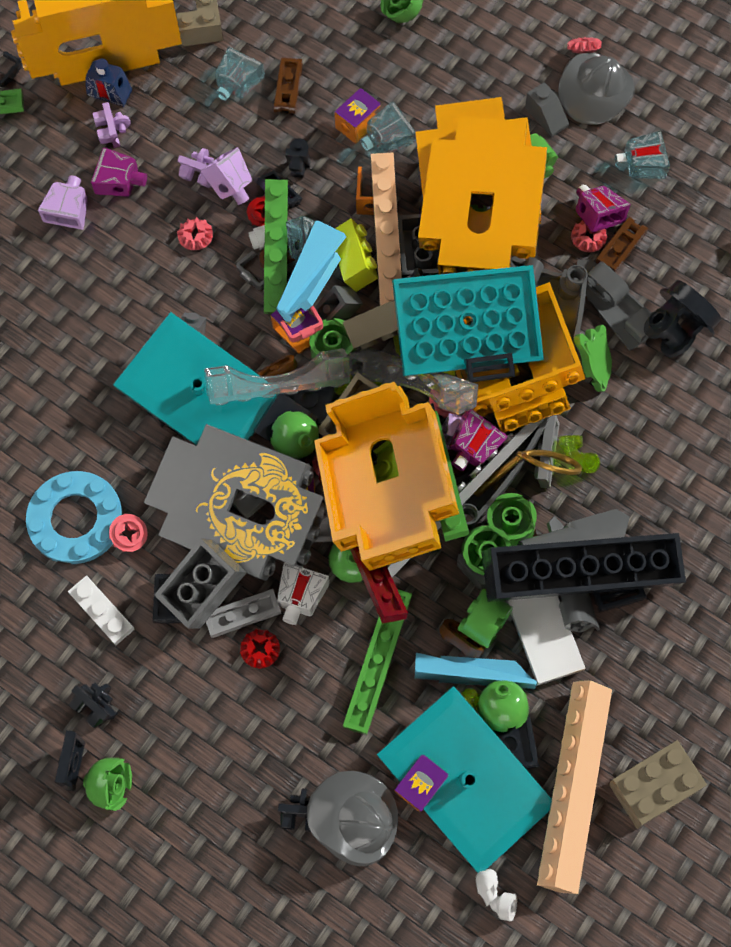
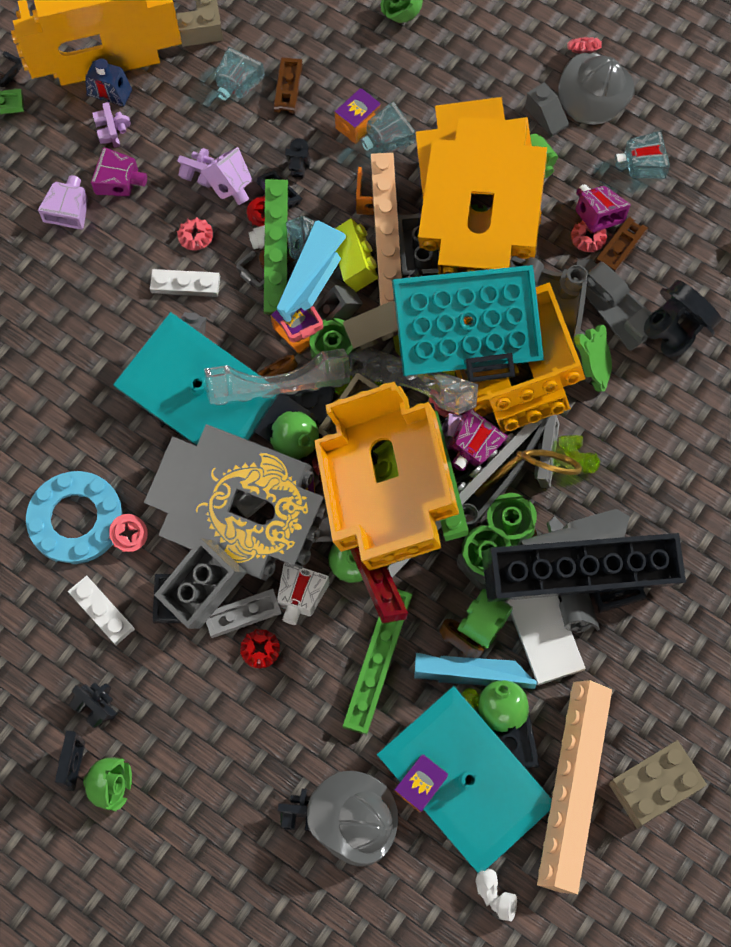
none -> white plate [150,269,220,297]

